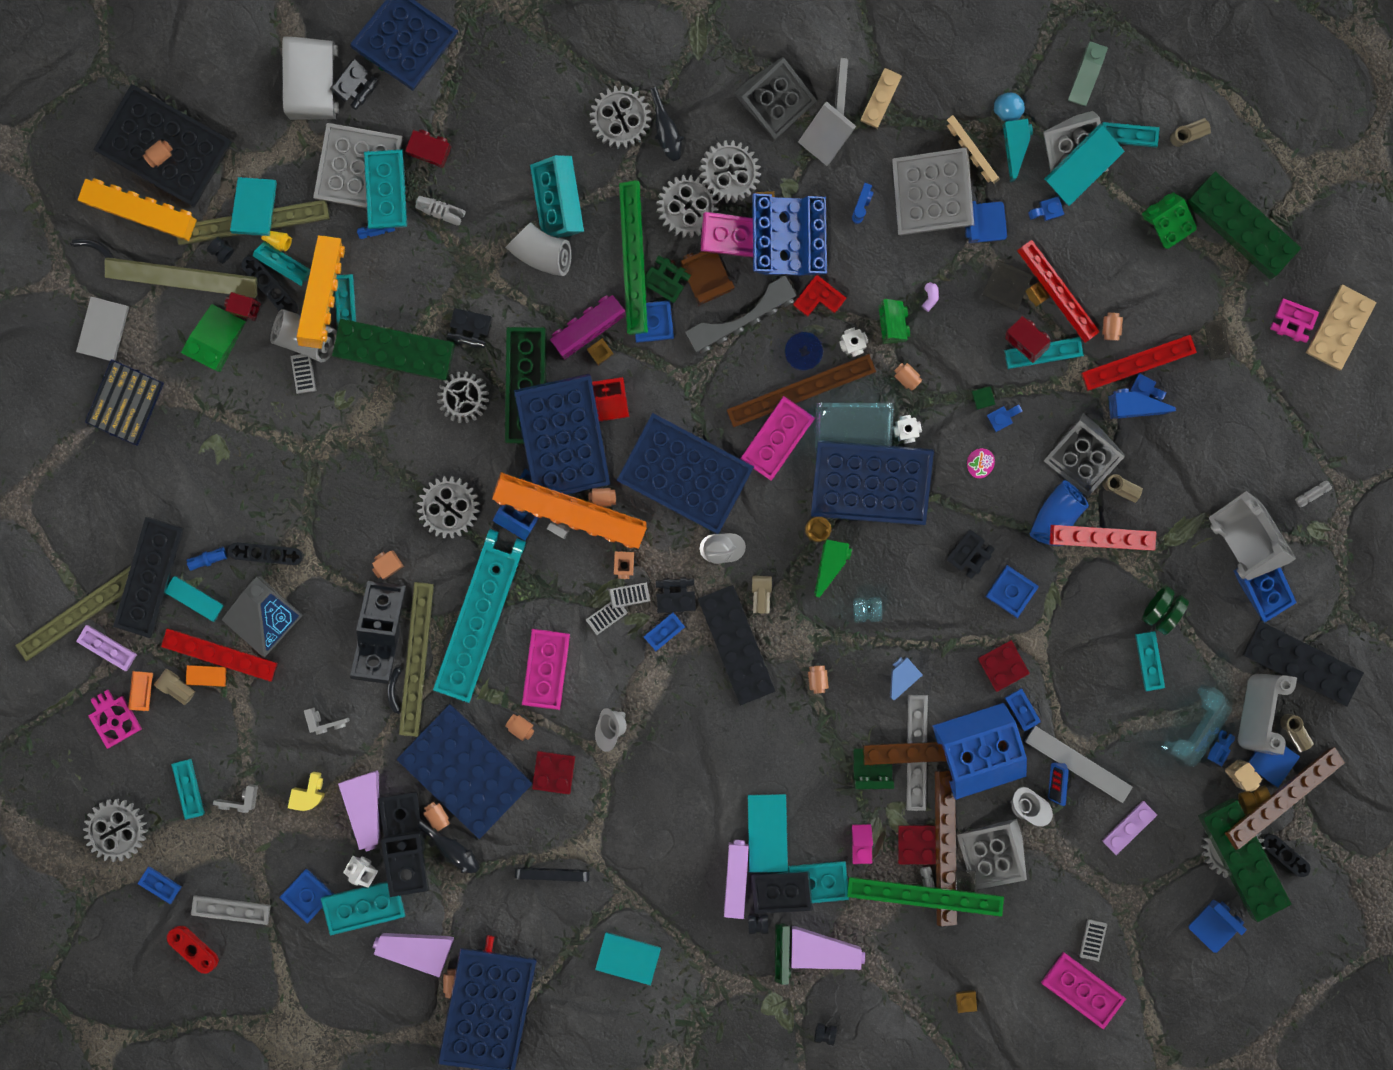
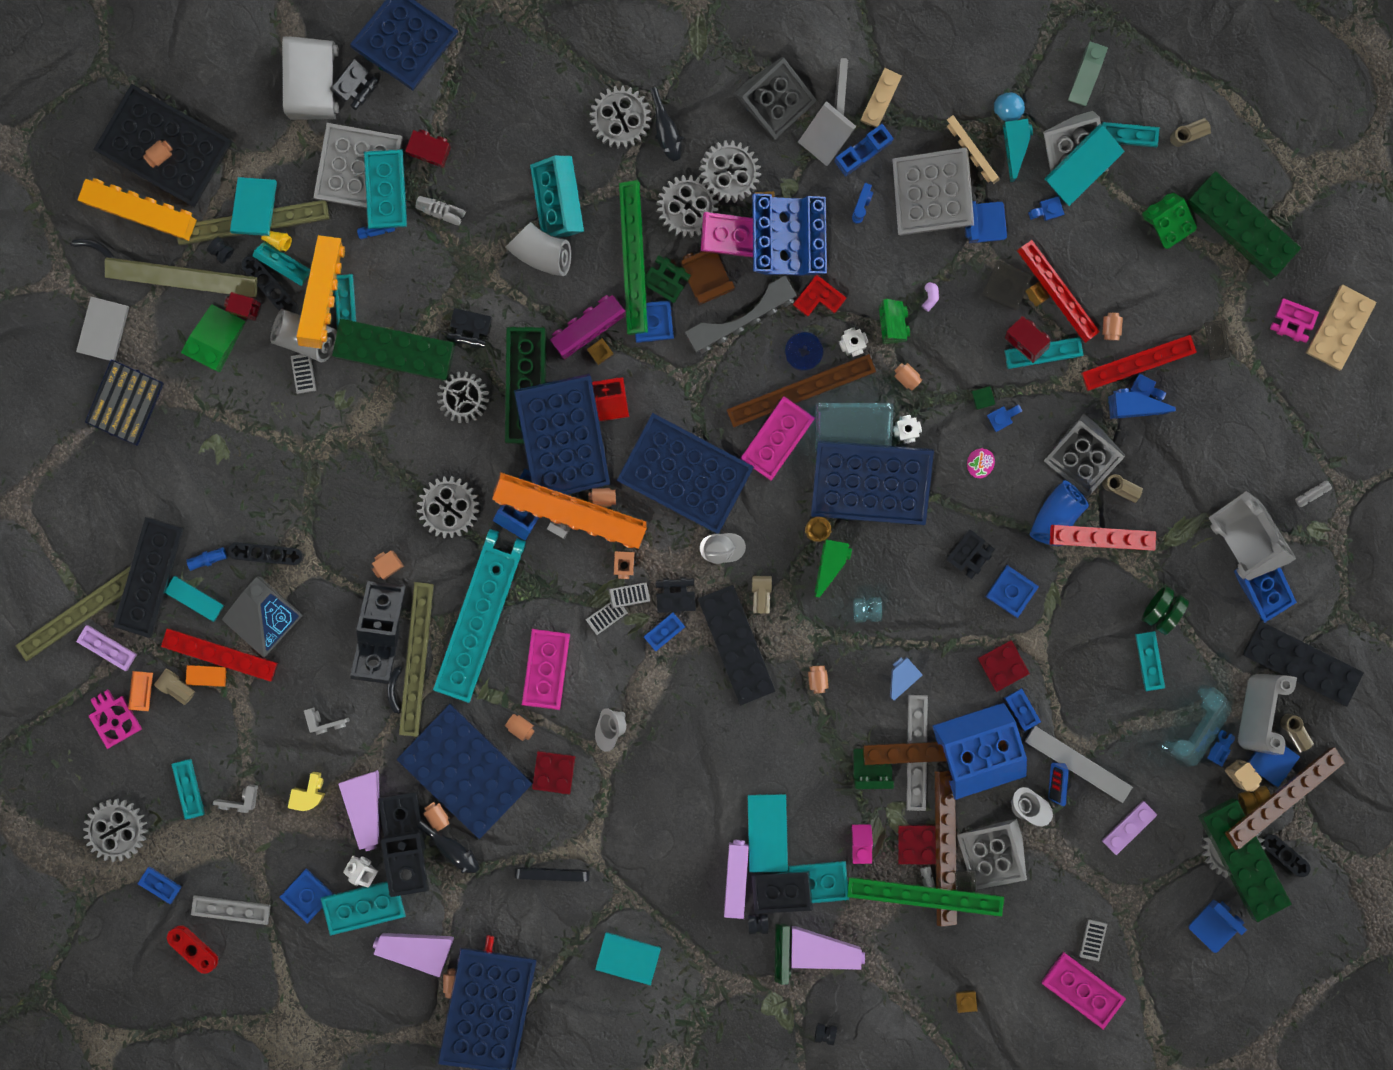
none -> blue arch [834,124,894,177]

